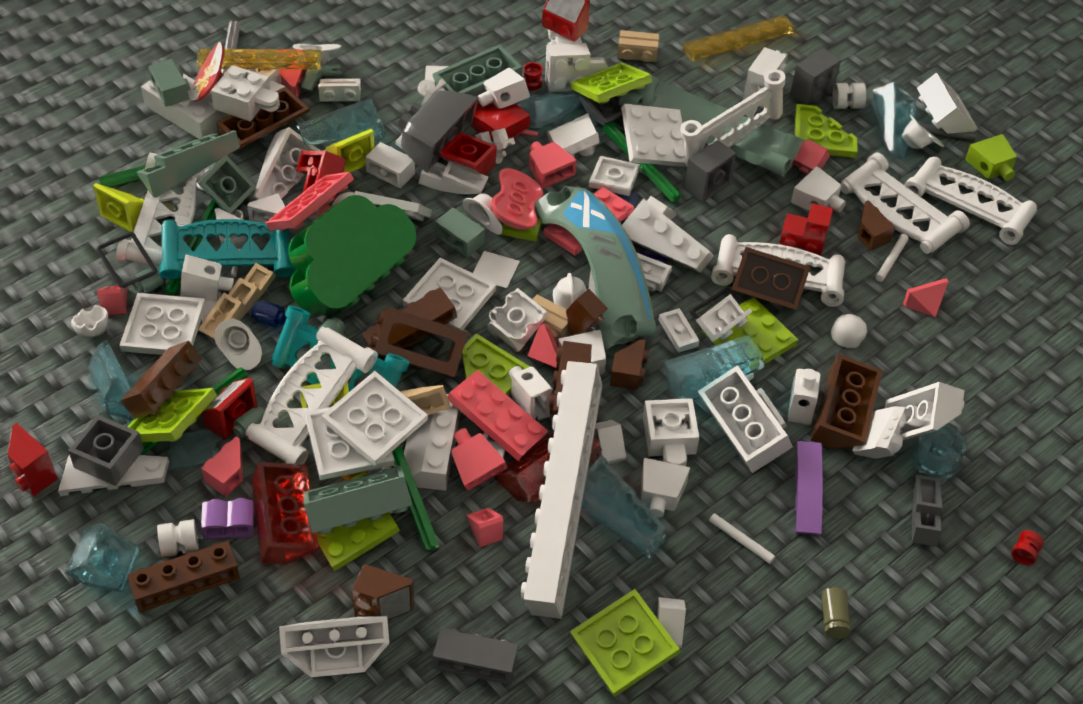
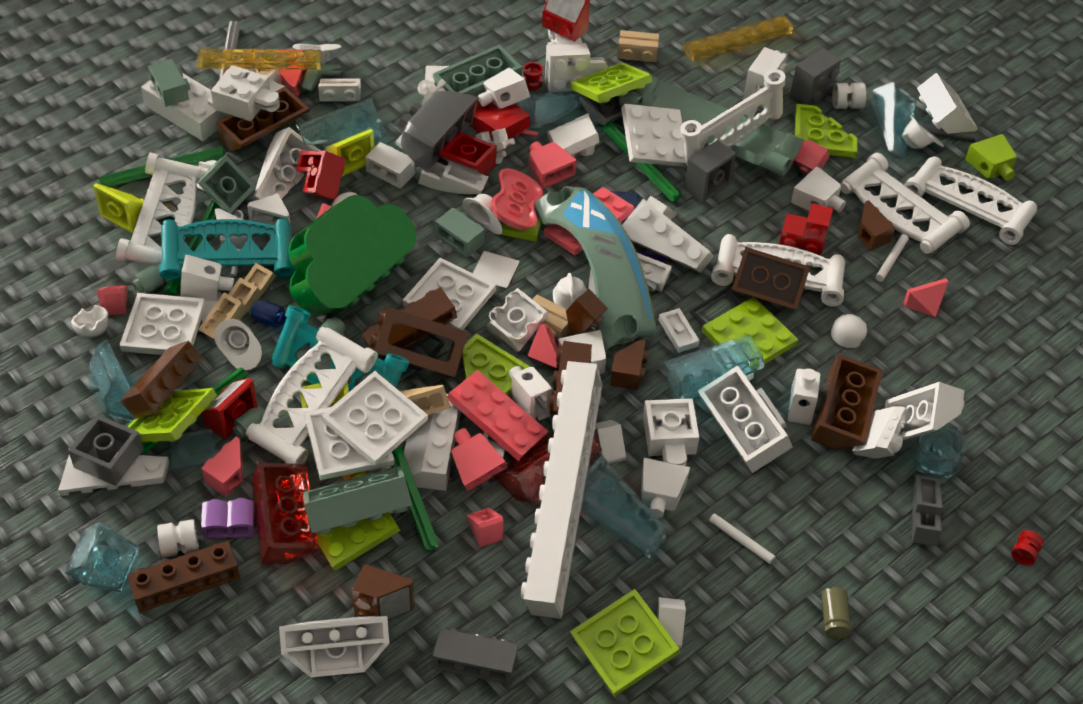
red slope [7,423,58,497] -> none
black piece [96,232,157,288] -> none
sand green wedge [137,131,240,198] -> none
shield [189,42,224,102] -> none
coral plate [265,172,354,231] -> none
white plate [355,191,432,221] -> none
white tile [589,156,640,196] -> none
white bracket [696,294,752,342] -> none
medium lavender slope [794,441,823,536] -> none

